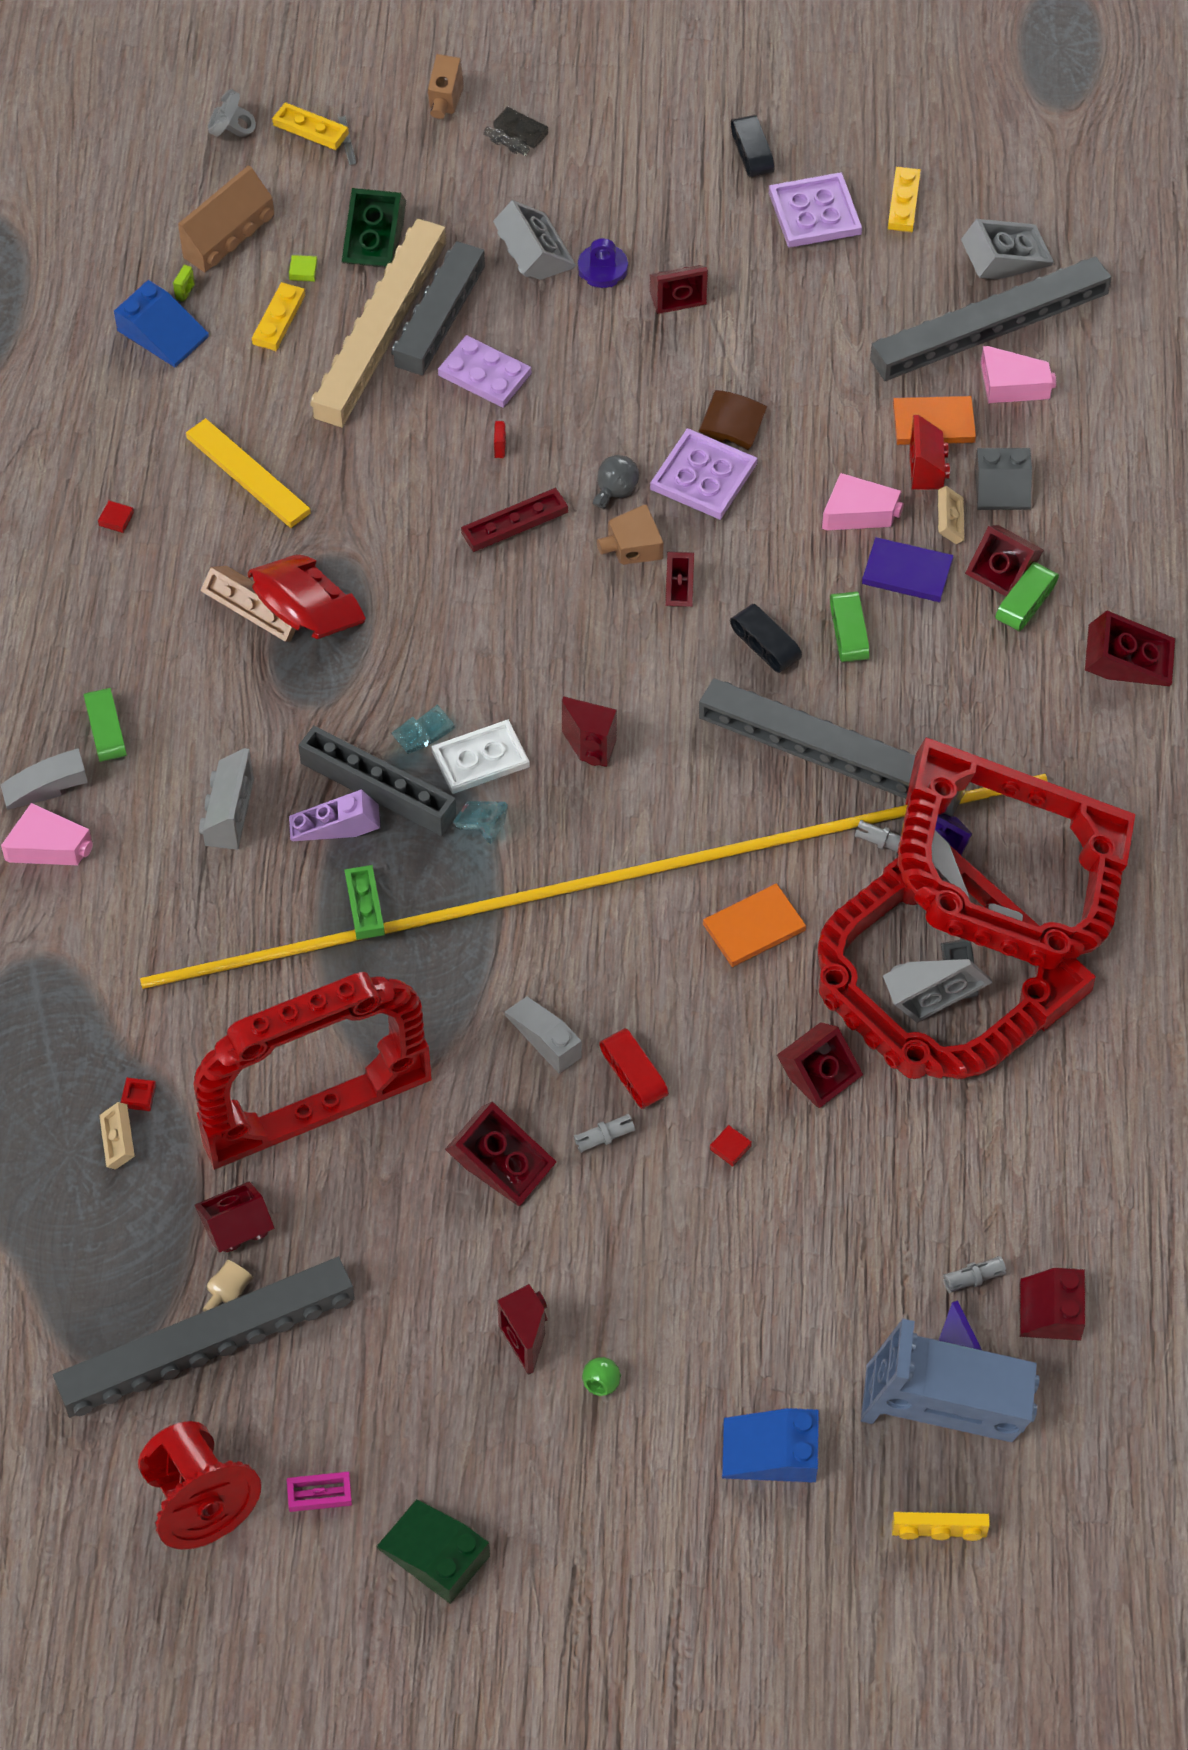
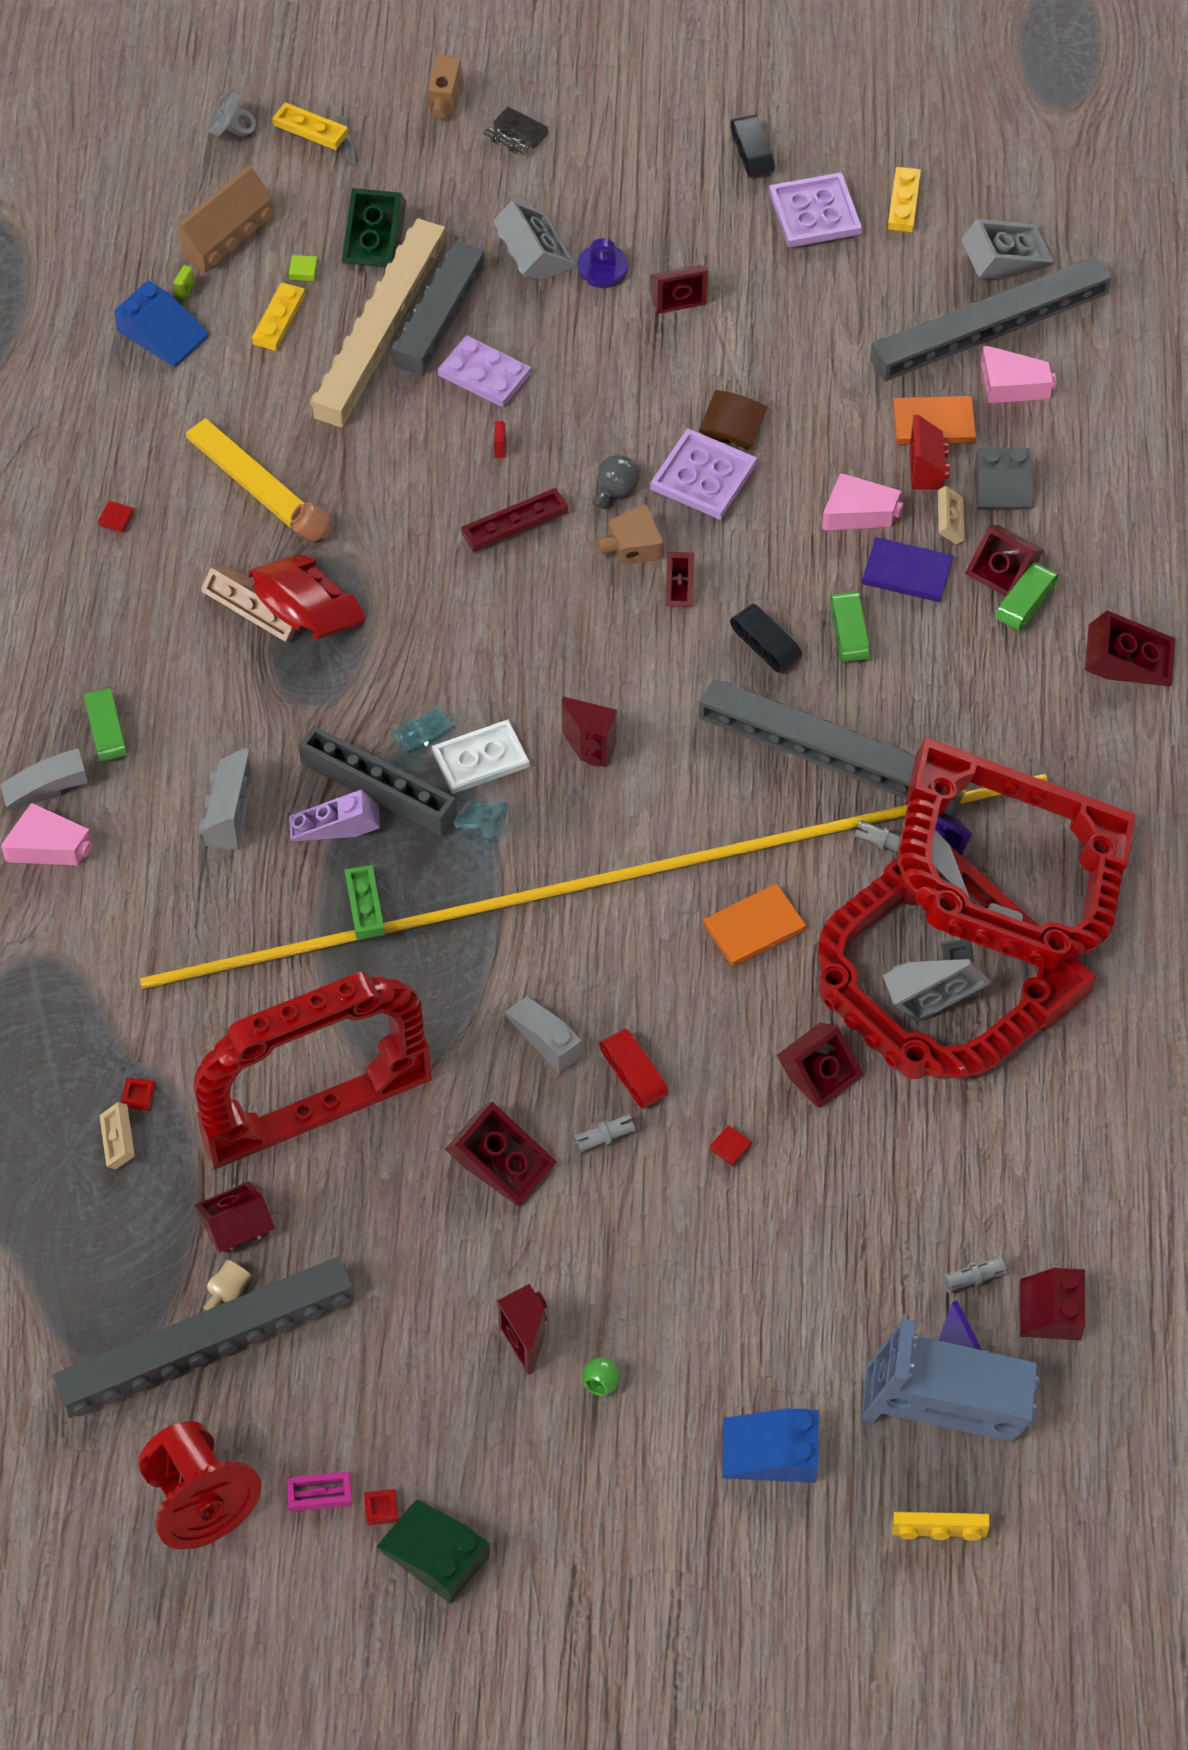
none -> nougat head [290,502,331,542]
none -> red tile [364,1489,398,1526]

